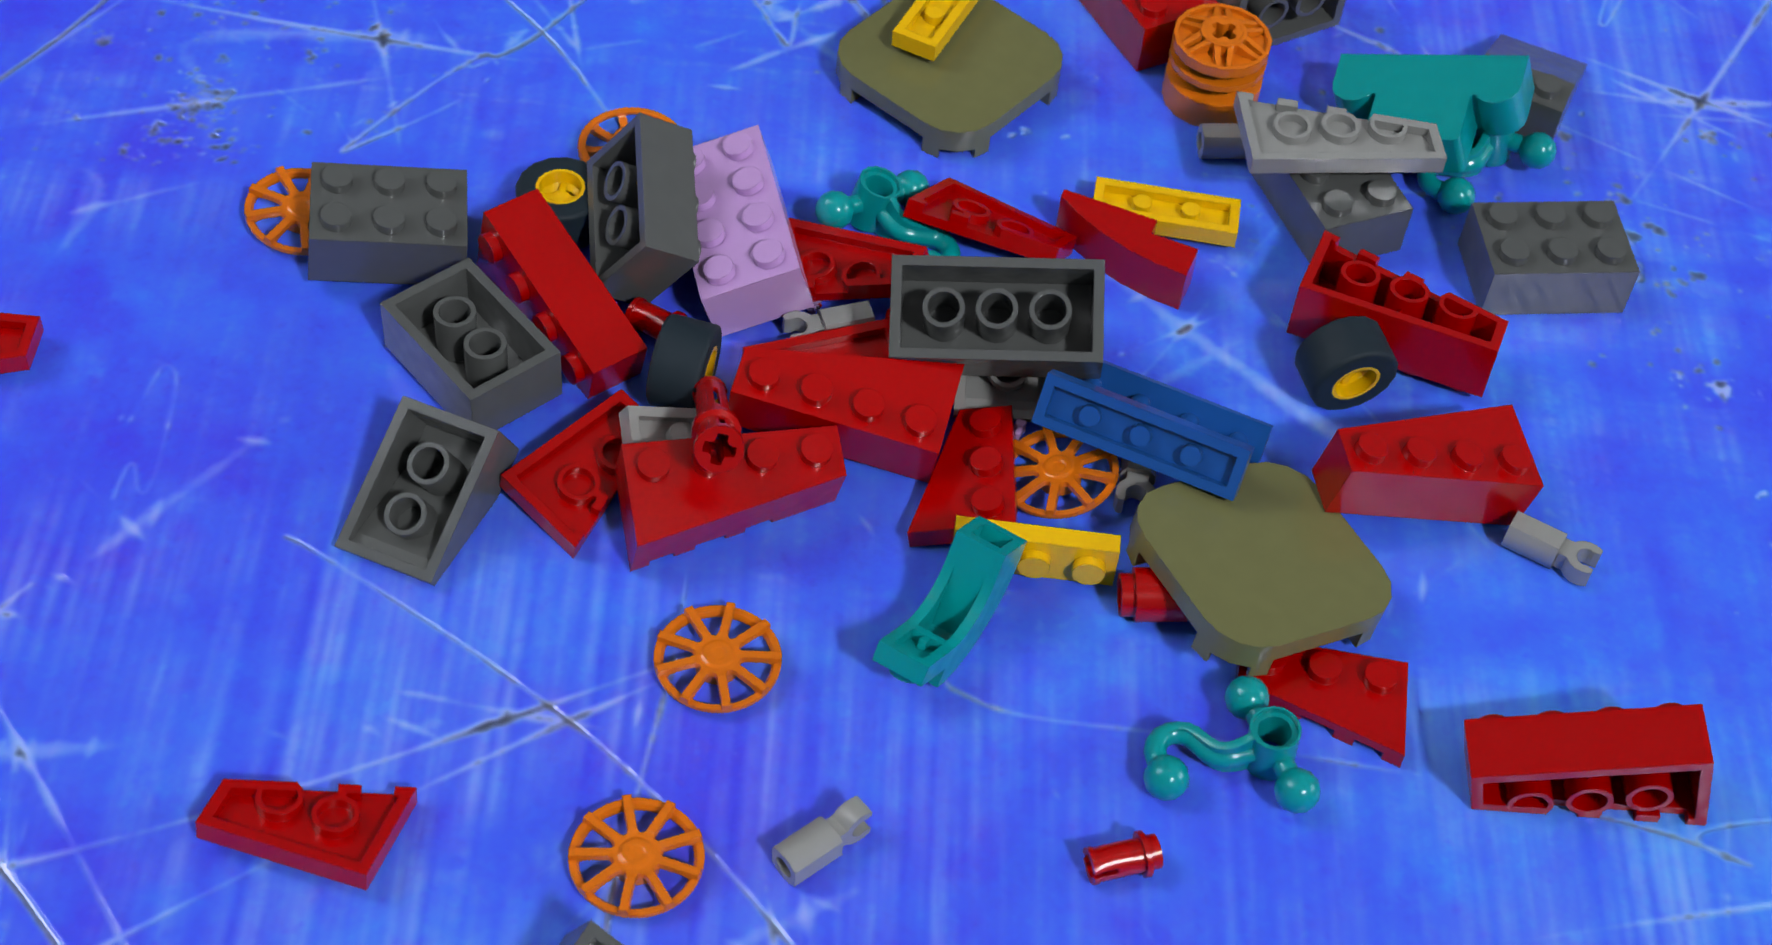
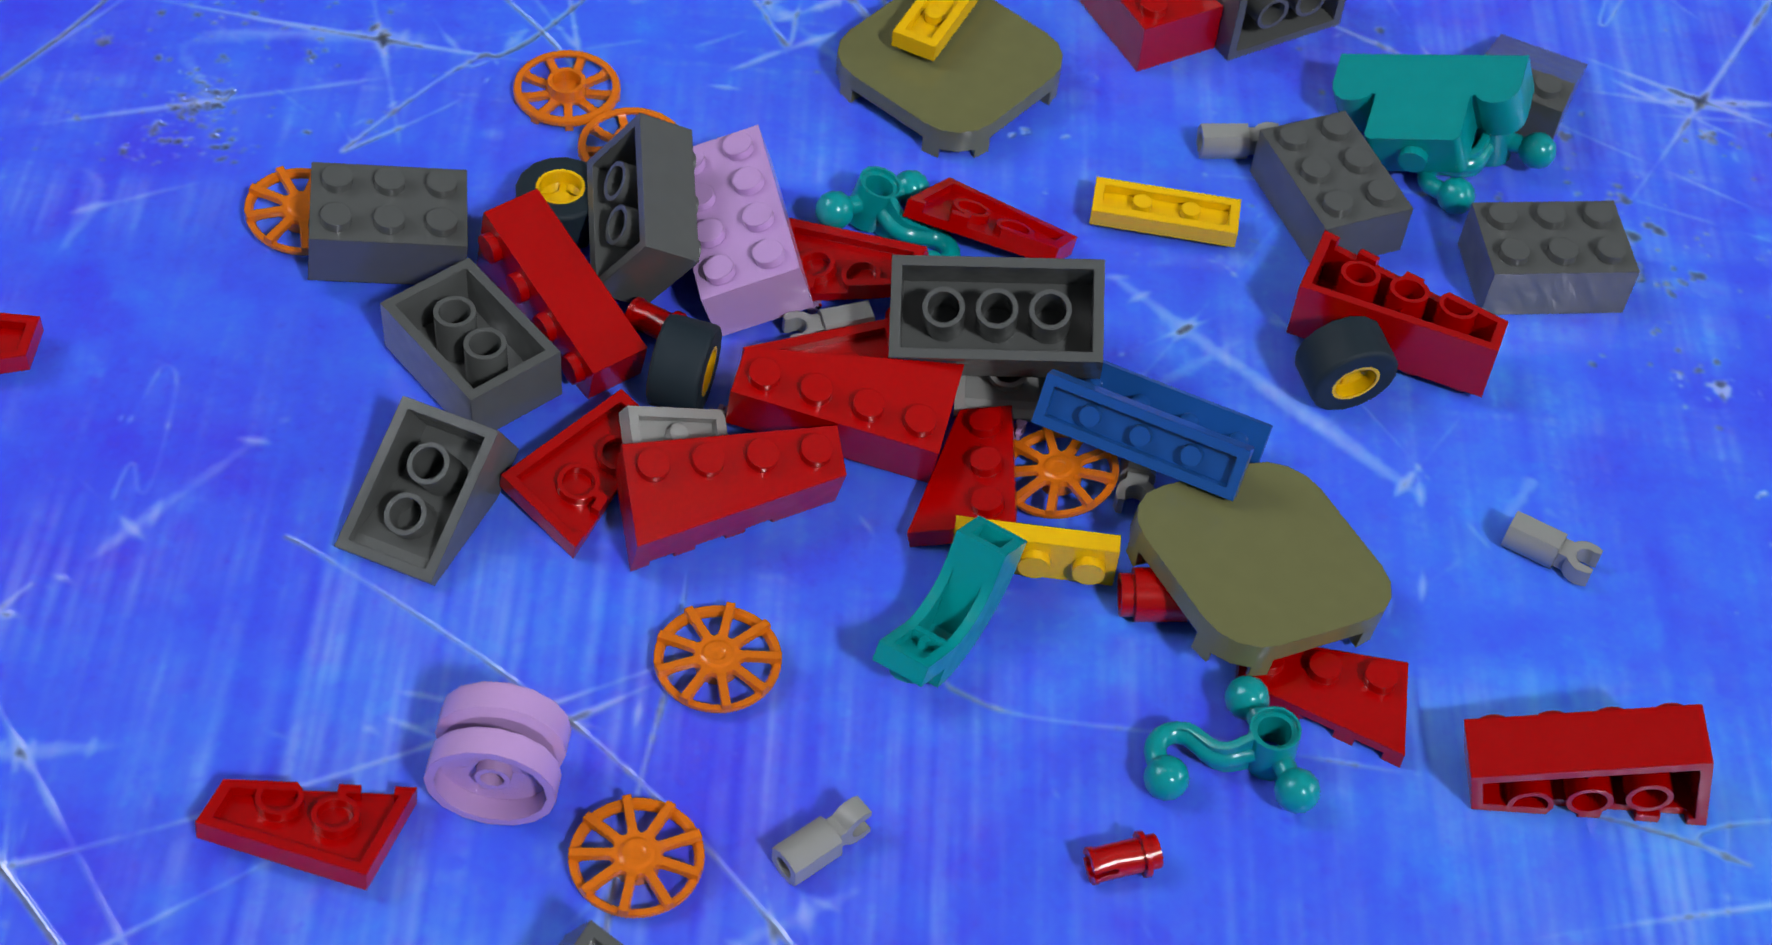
red pin [691,376,745,473] -> none
red slope [1056,189,1198,309] -> none
orange wheel [1161,3,1272,126] -> none
light grey wing [1233,91,1447,174] -> none
red wedge [1312,404,1544,525] -> none
none -> lavender wheel [423,681,571,826]
none -> orange wheel [513,50,621,131]

